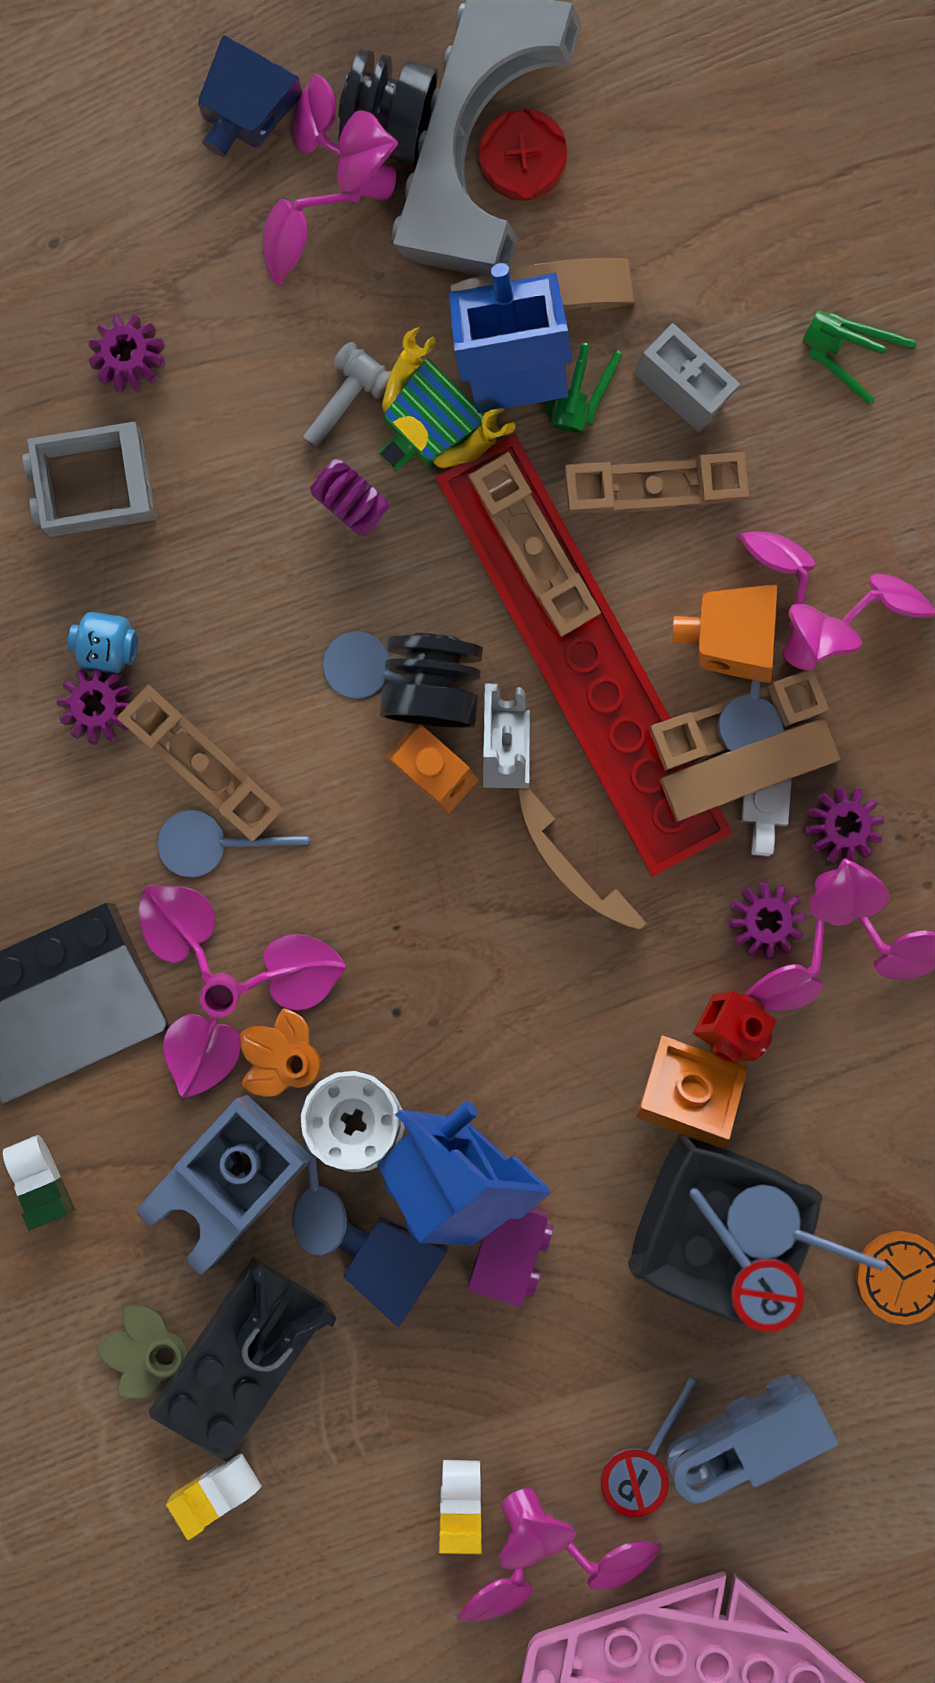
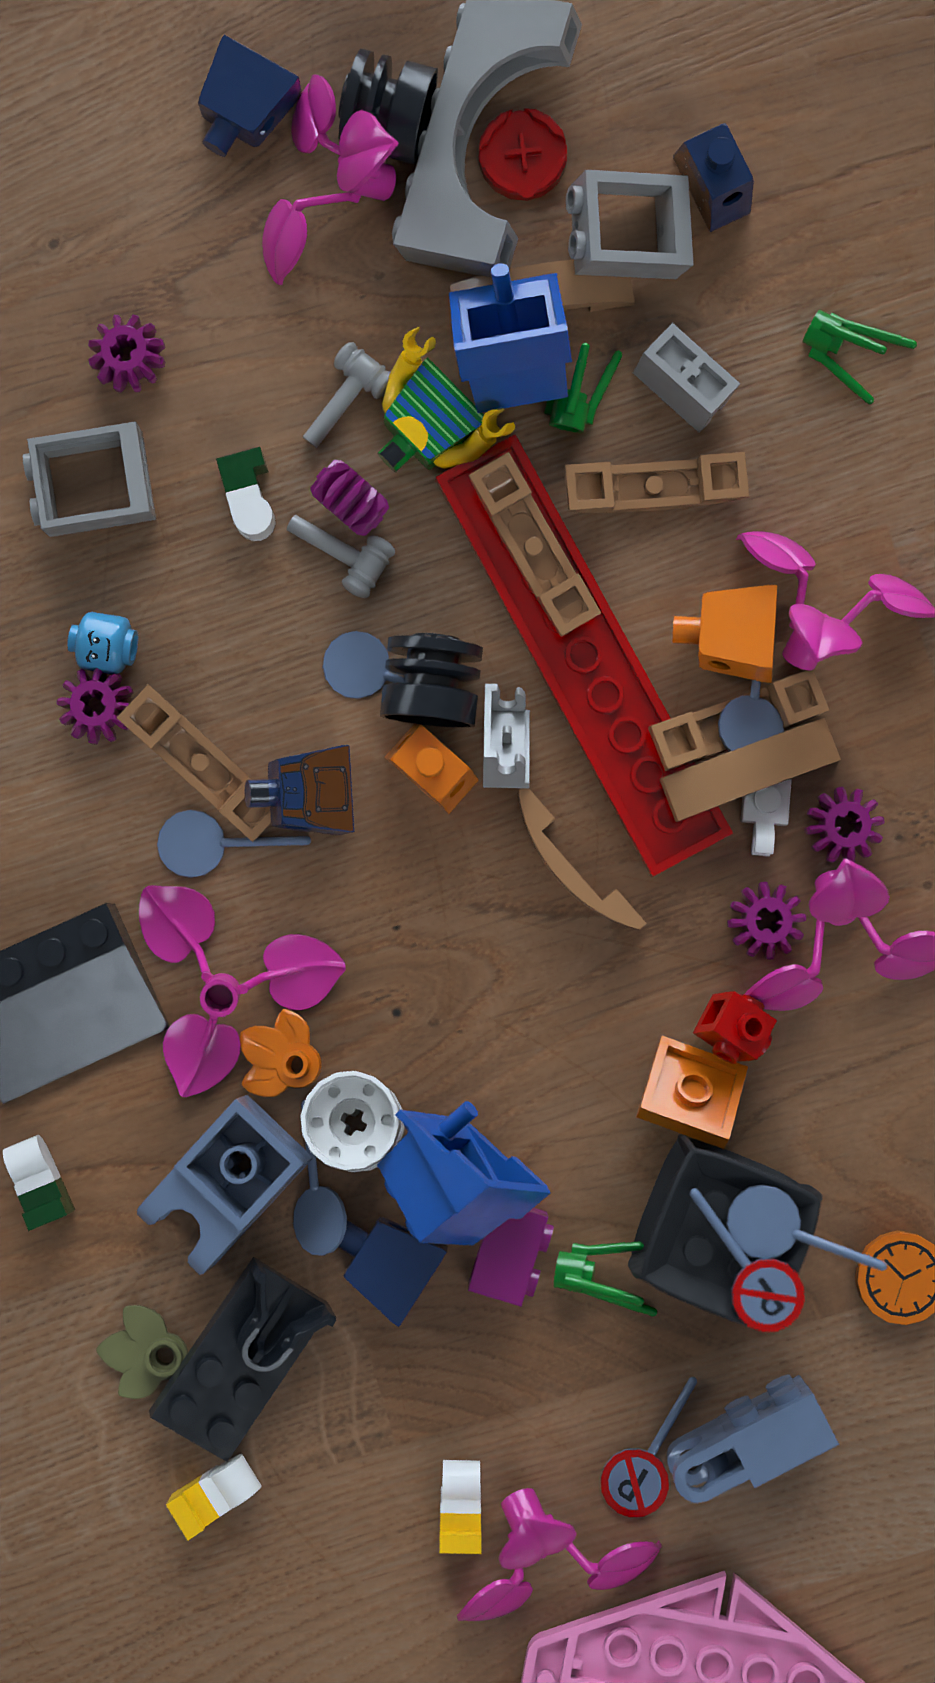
none -> leg [216,447,275,541]
none -> torso [244,745,355,835]
none -> light grey piece [287,515,395,598]
none -> green plant [554,1241,658,1317]
none -> light grey window [566,170,693,279]
none -> dark blue torso [673,123,754,232]

